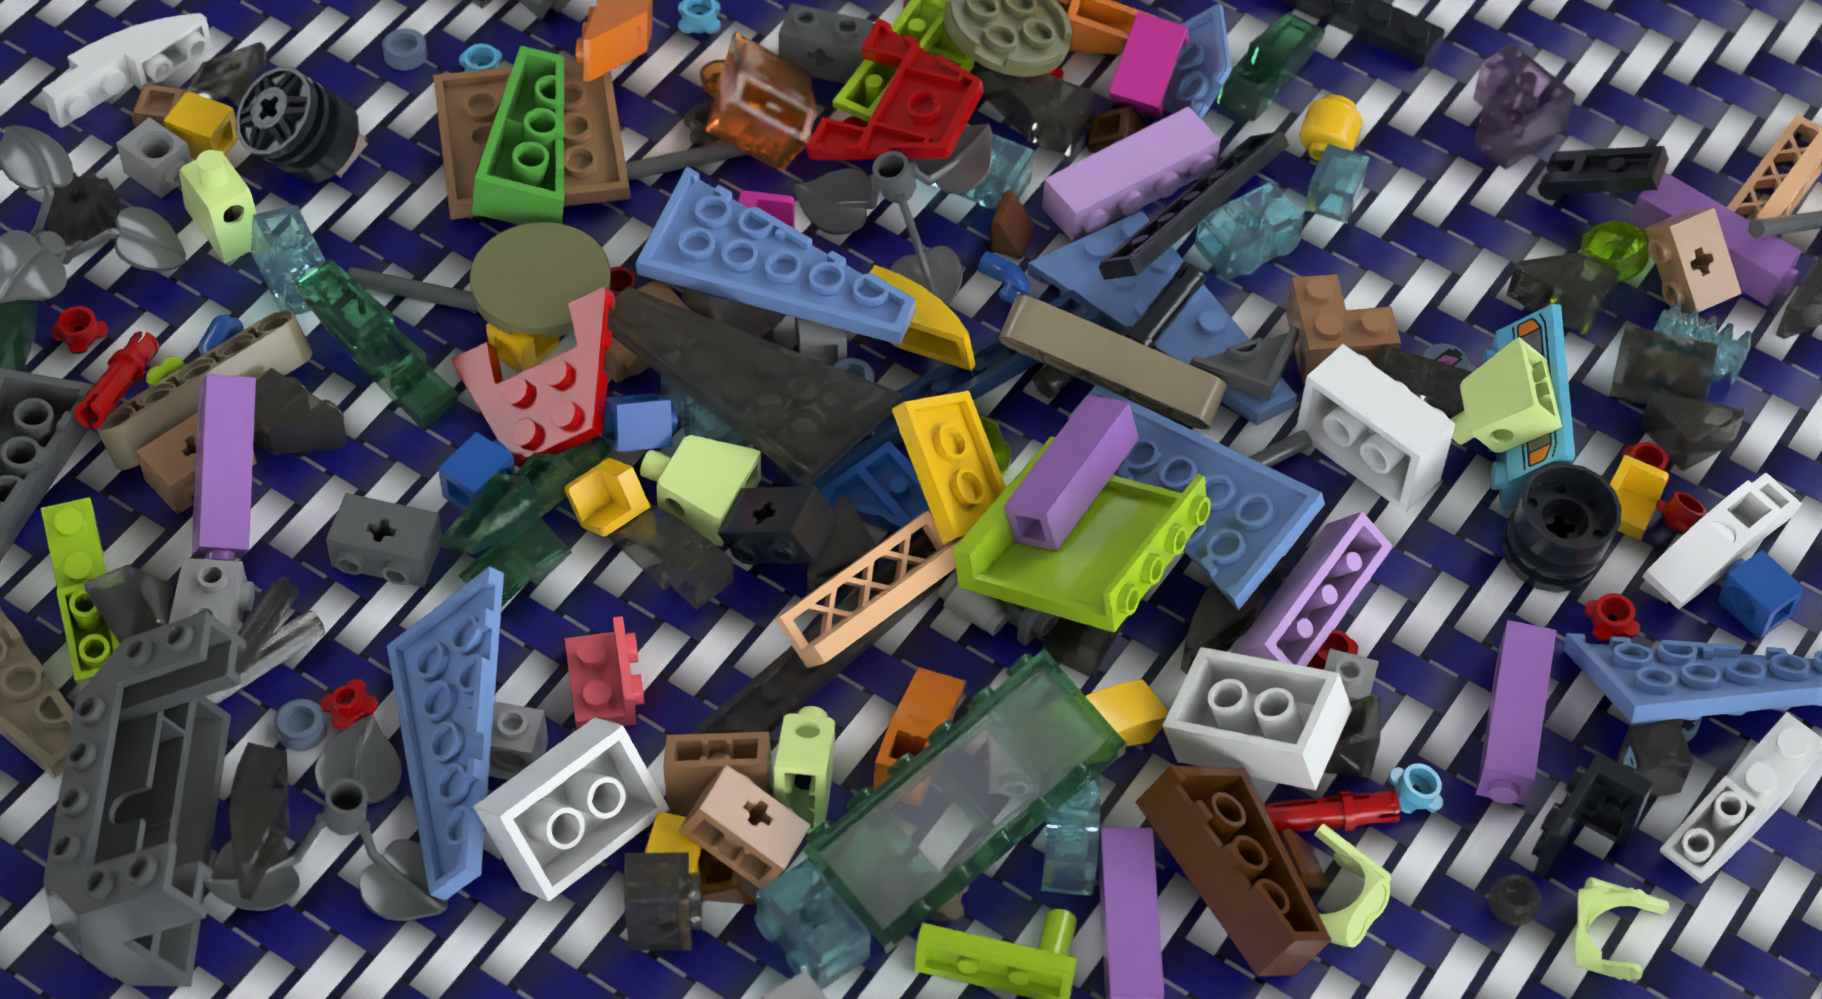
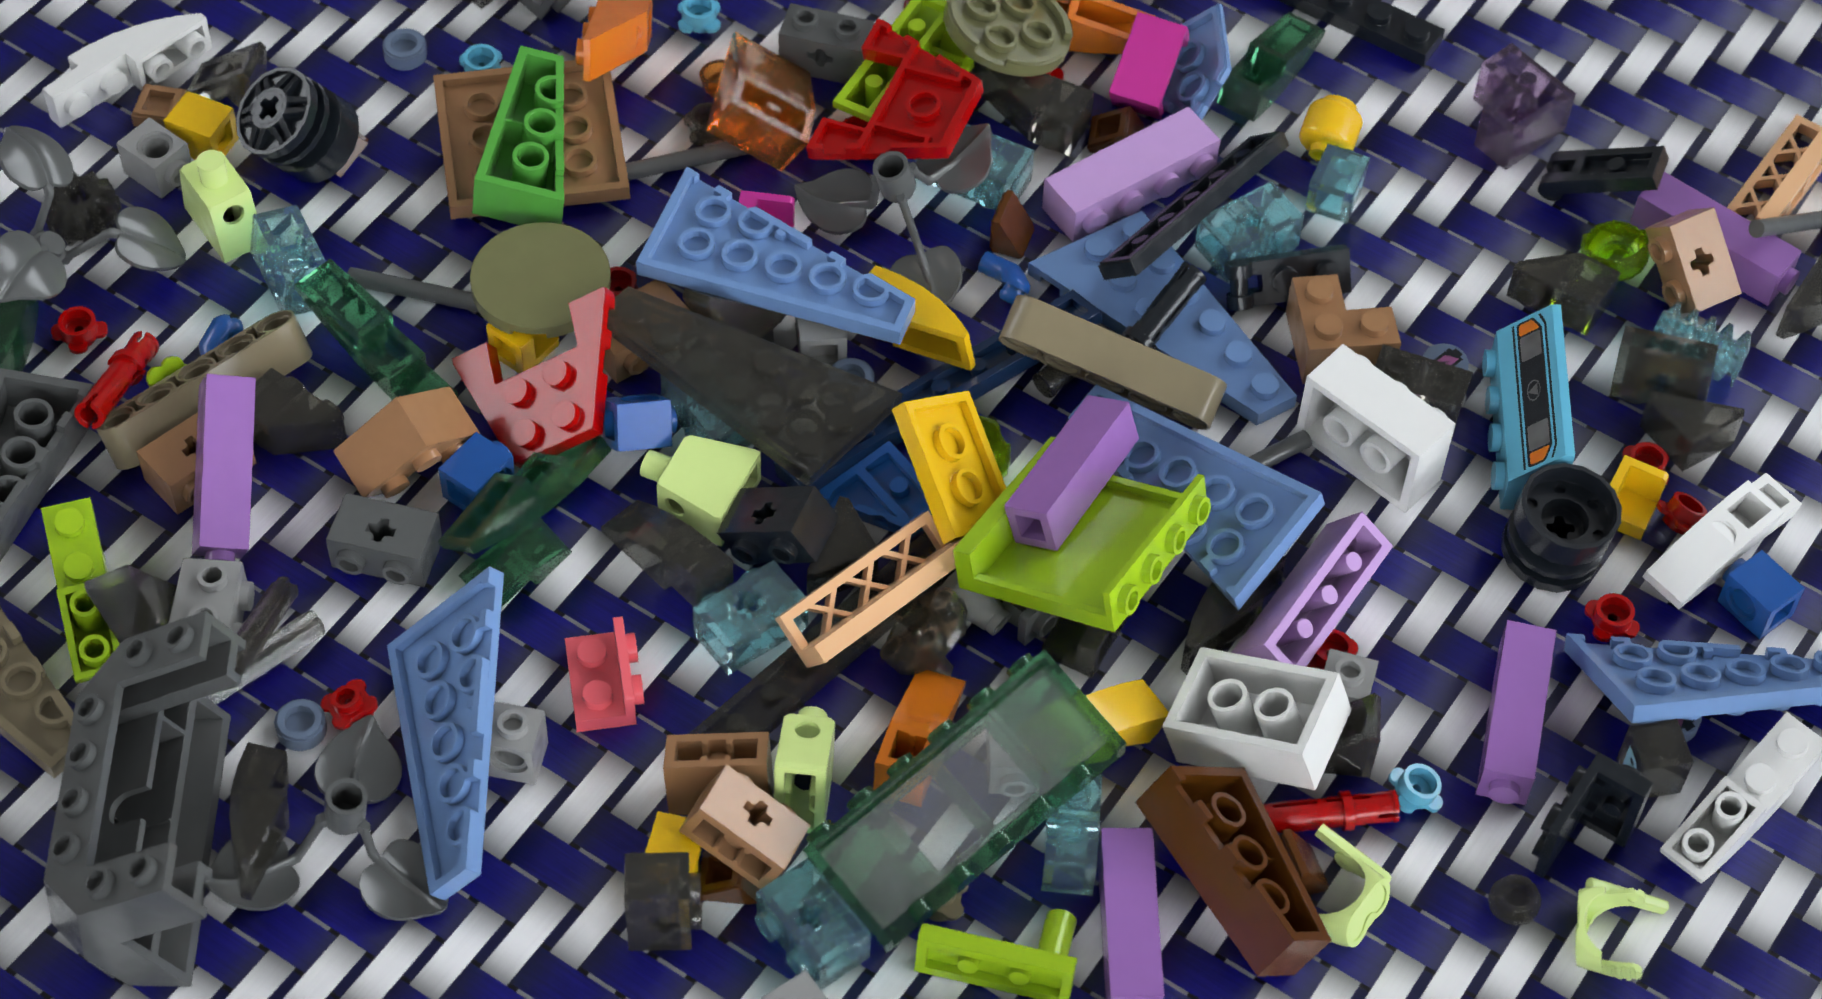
white brick [473,717,670,901] -> none
yellow panel [564,458,650,537] -> none
dark grey tile [1190,326,1300,401] -> none
yellowish green torso [1450,337,1562,453] -> none
none -> medium nougat brick [333,386,480,498]
none -> clear light blue brick [693,560,808,675]
none -> clear smoke plate [880,587,968,676]
none -> black plate [1224,244,1352,311]

